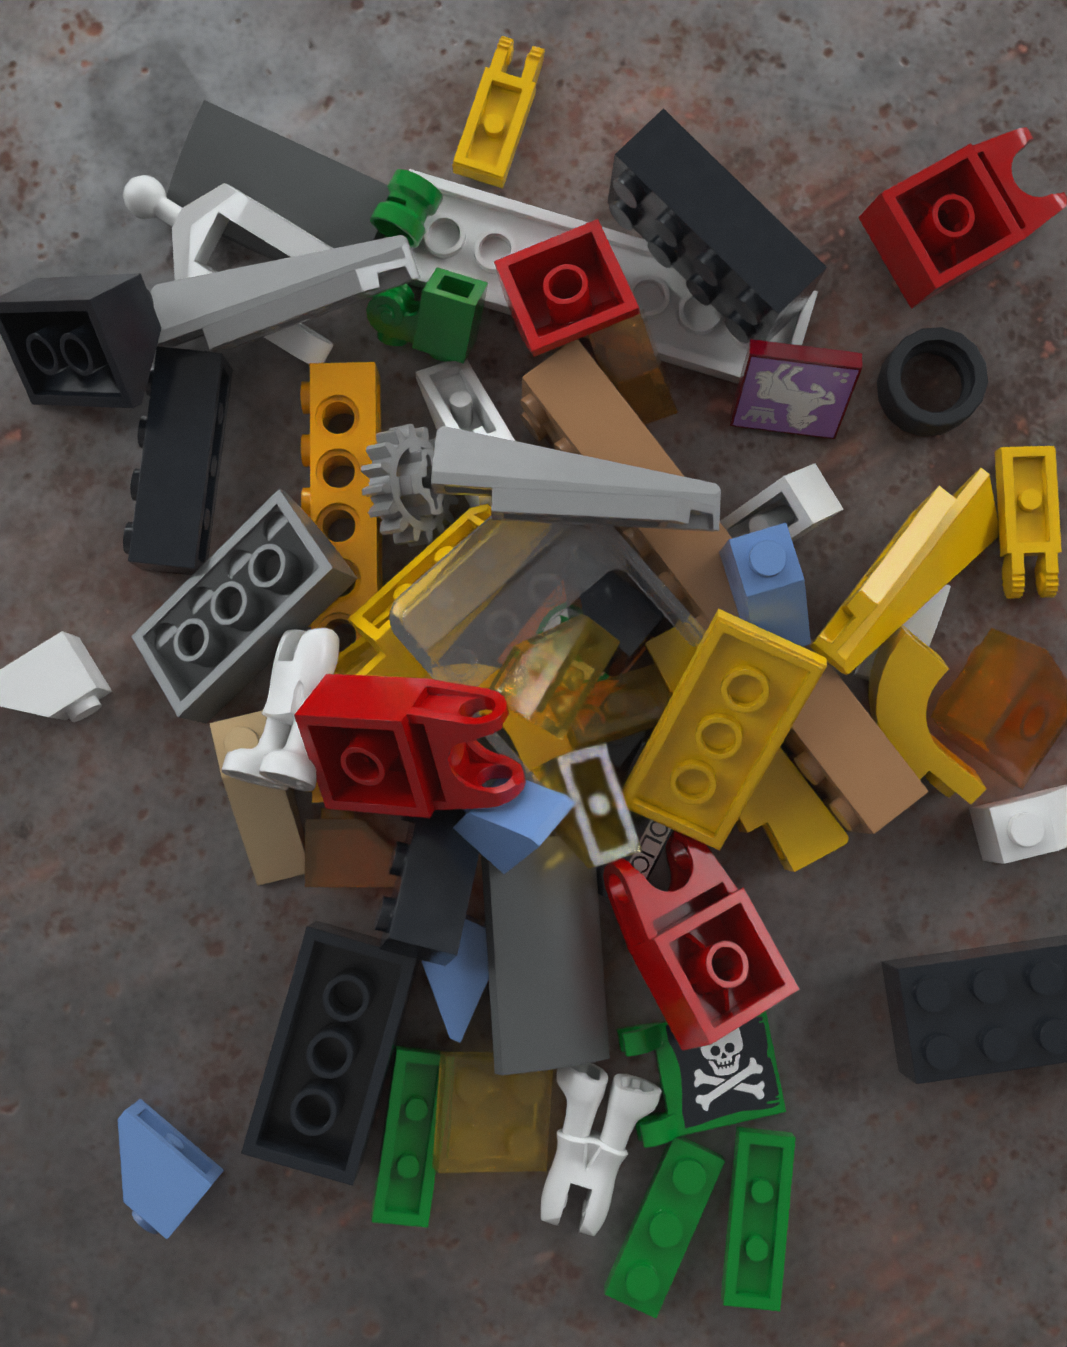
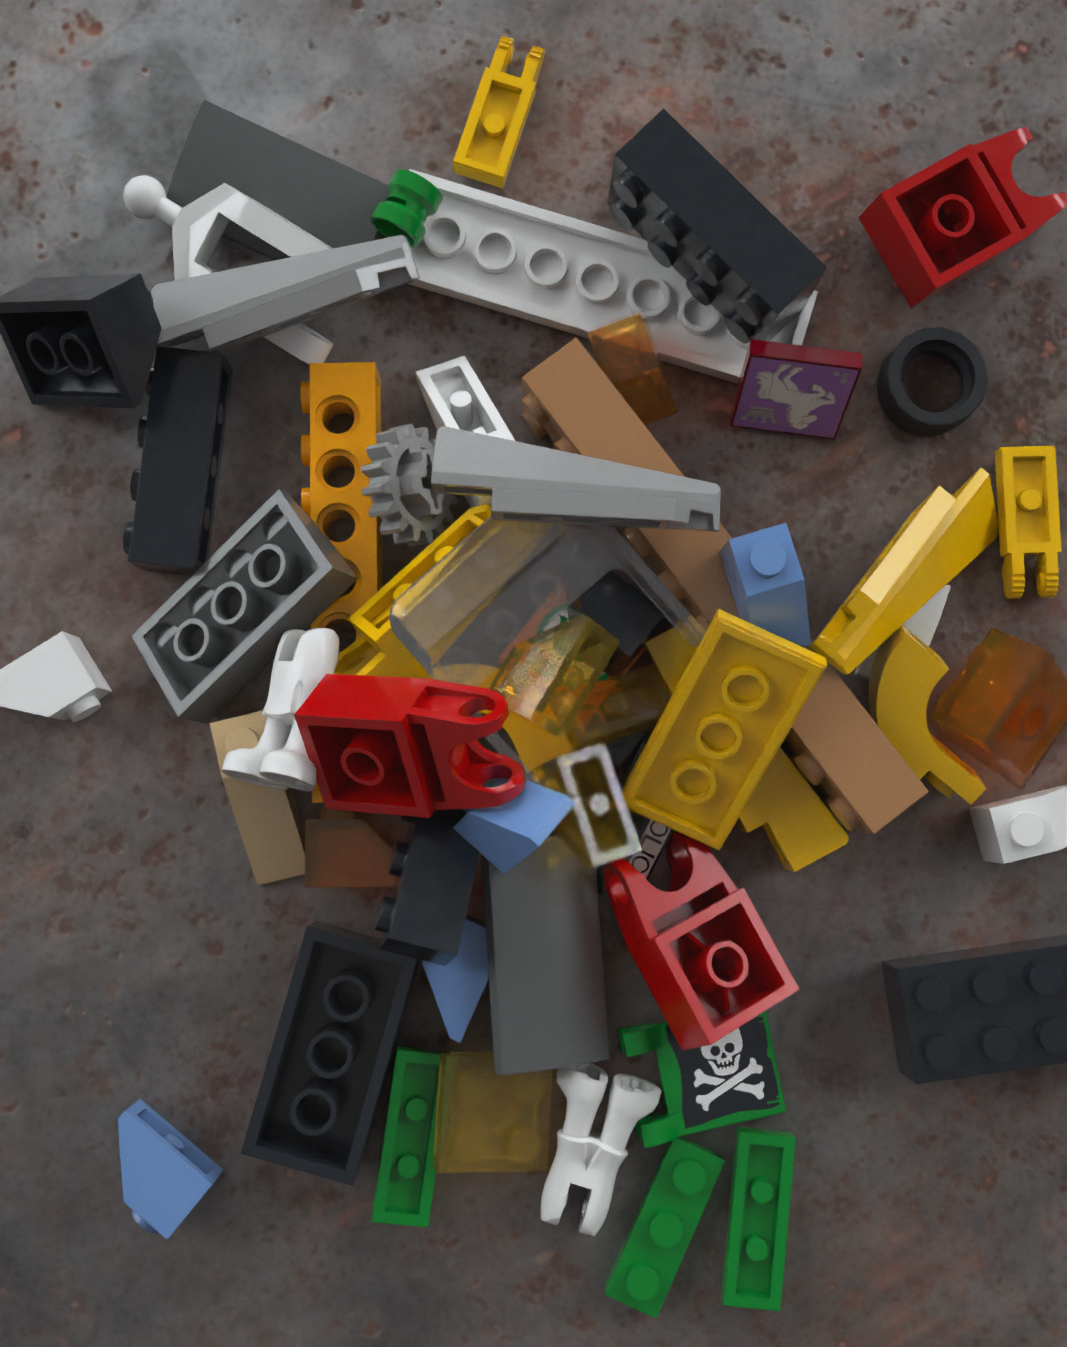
green brick [366,267,488,364] -> none
red slope [494,219,640,357] -> none
white slope [719,463,843,542] -> none

